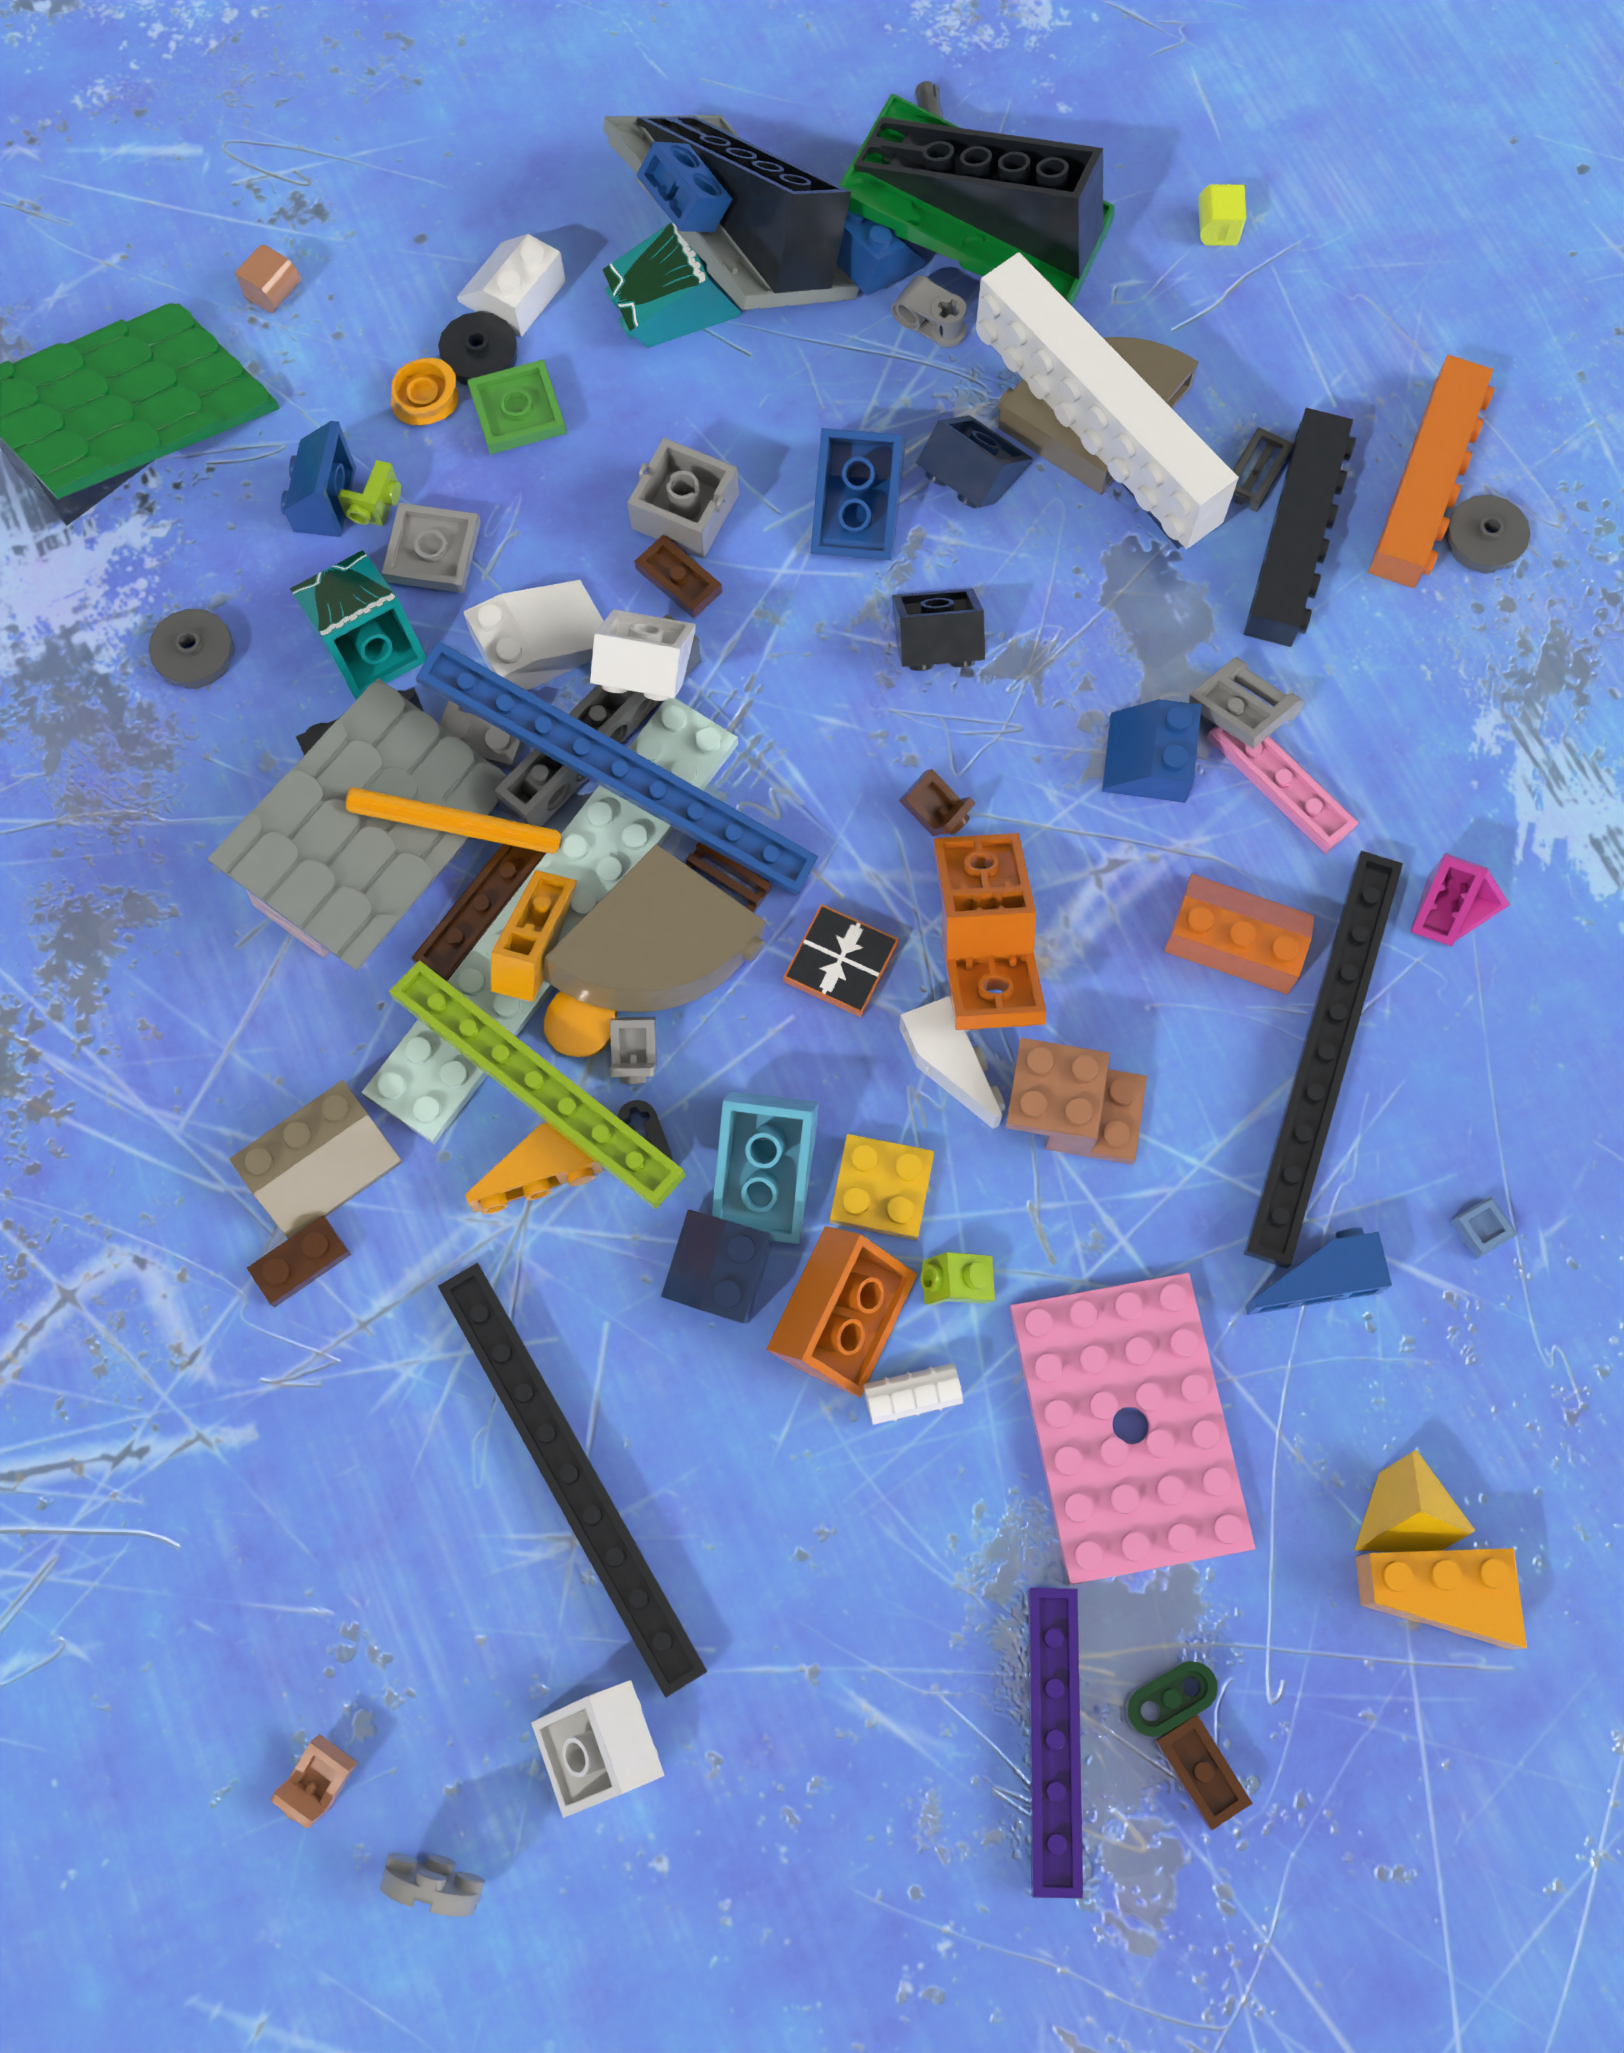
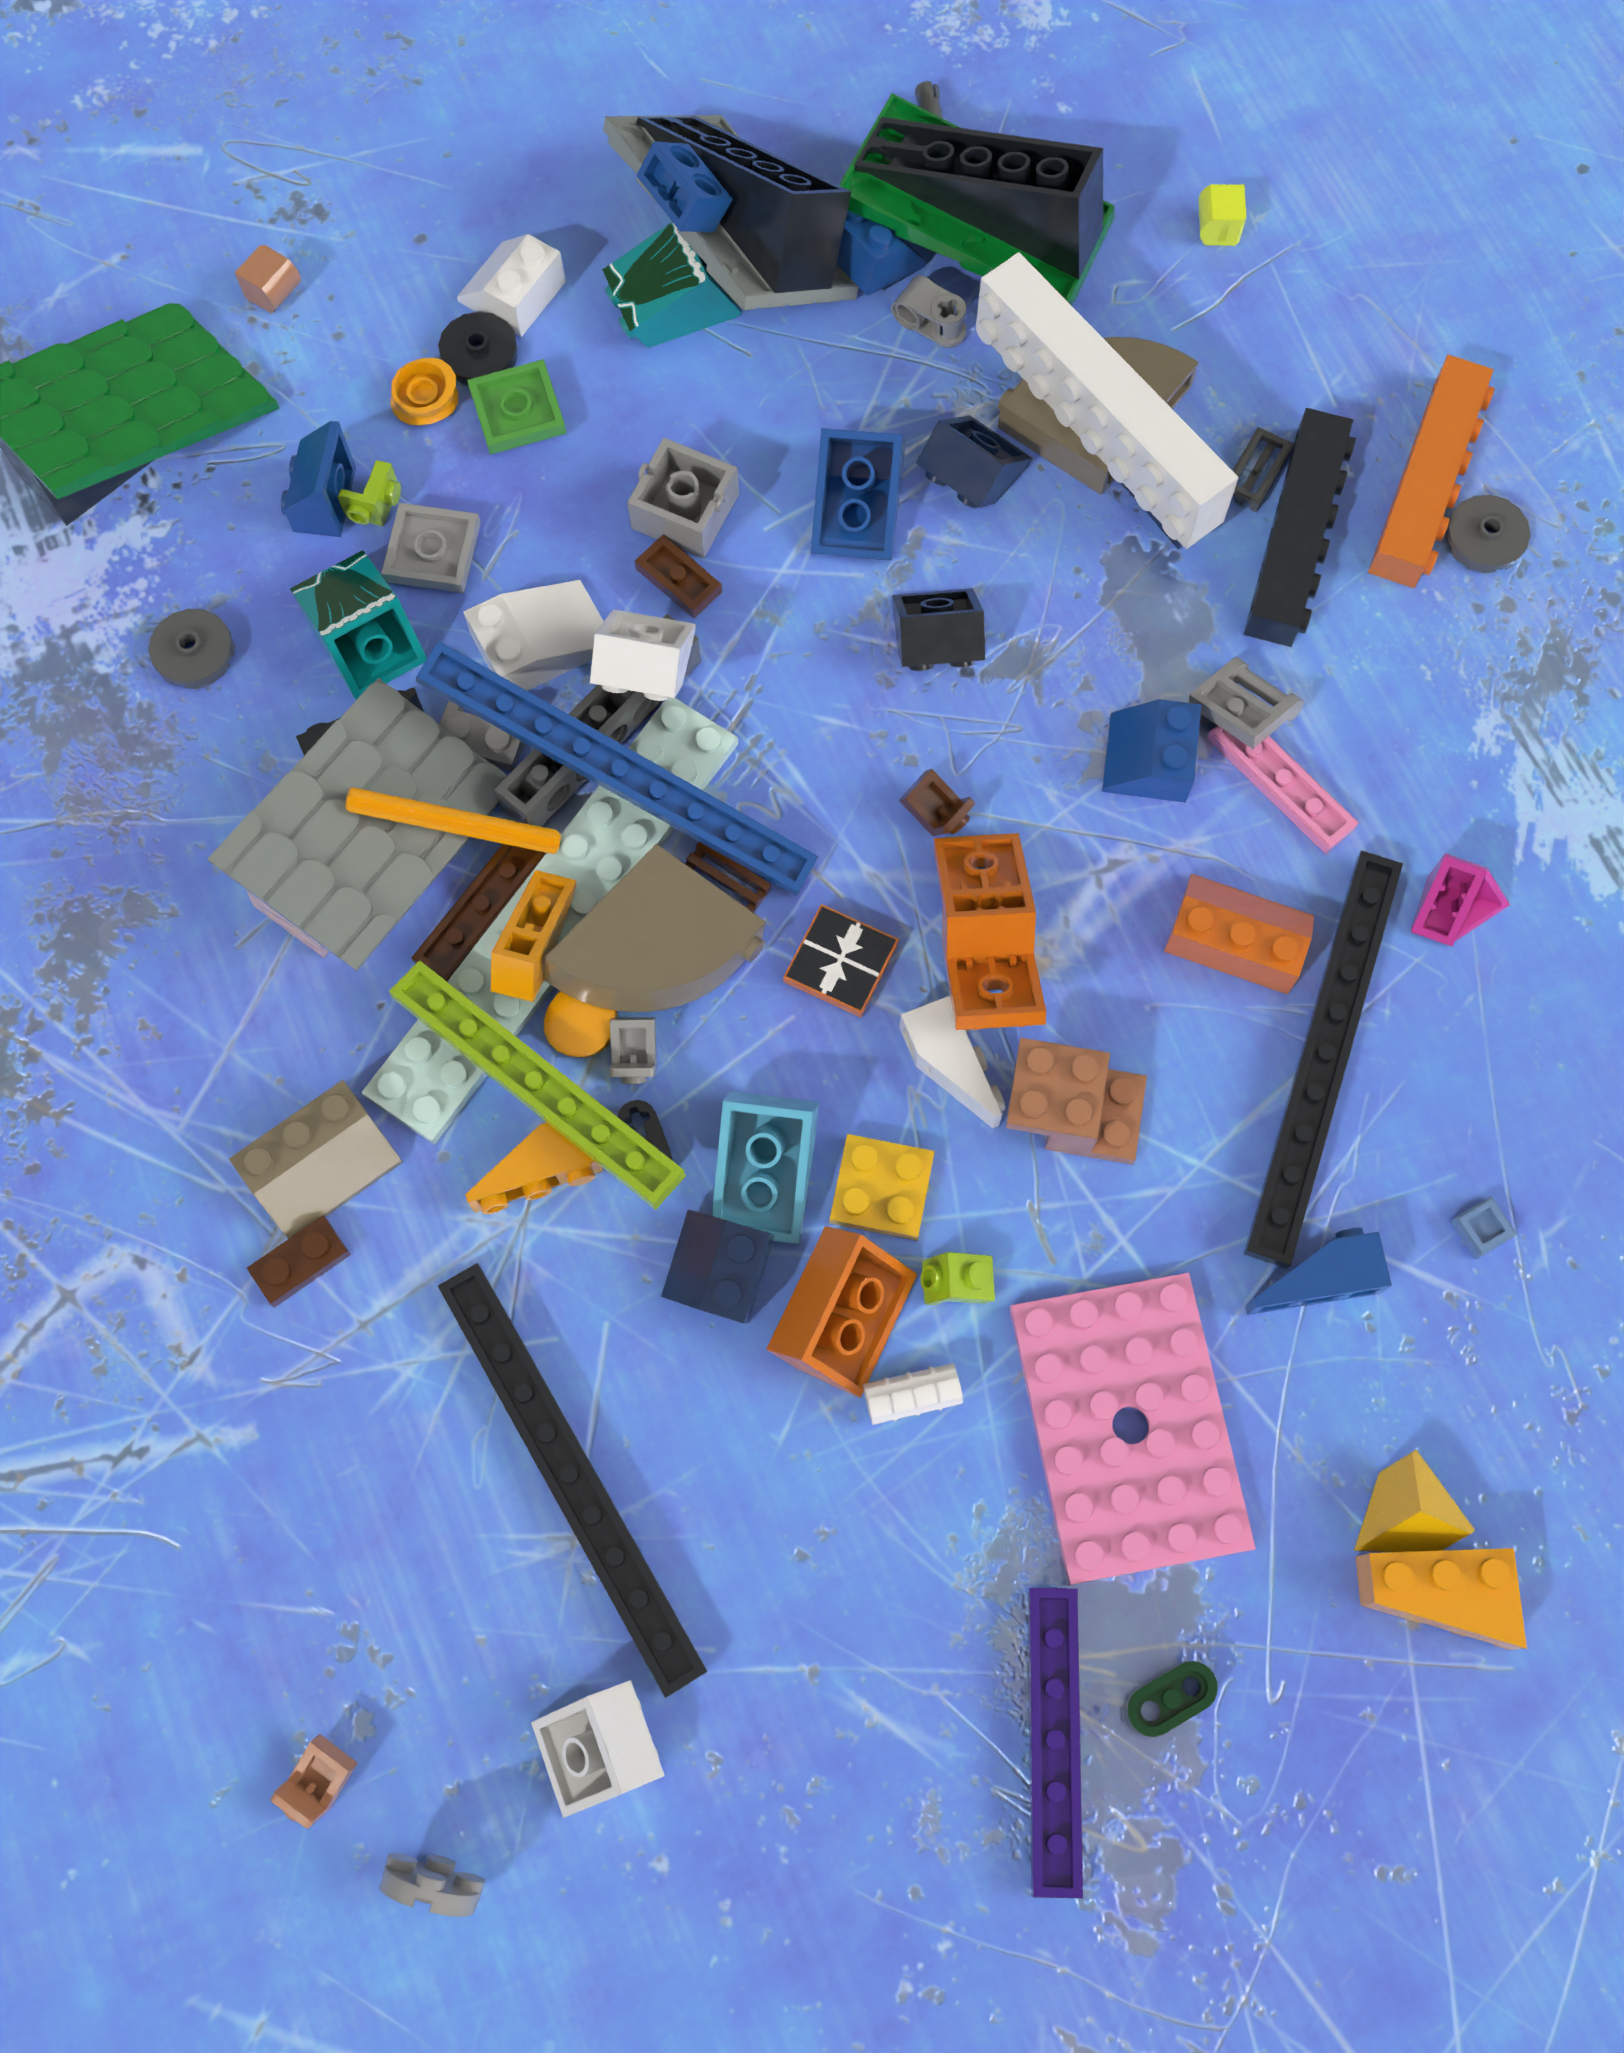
reddish brown plate [1154,1715,1253,1830] -> none

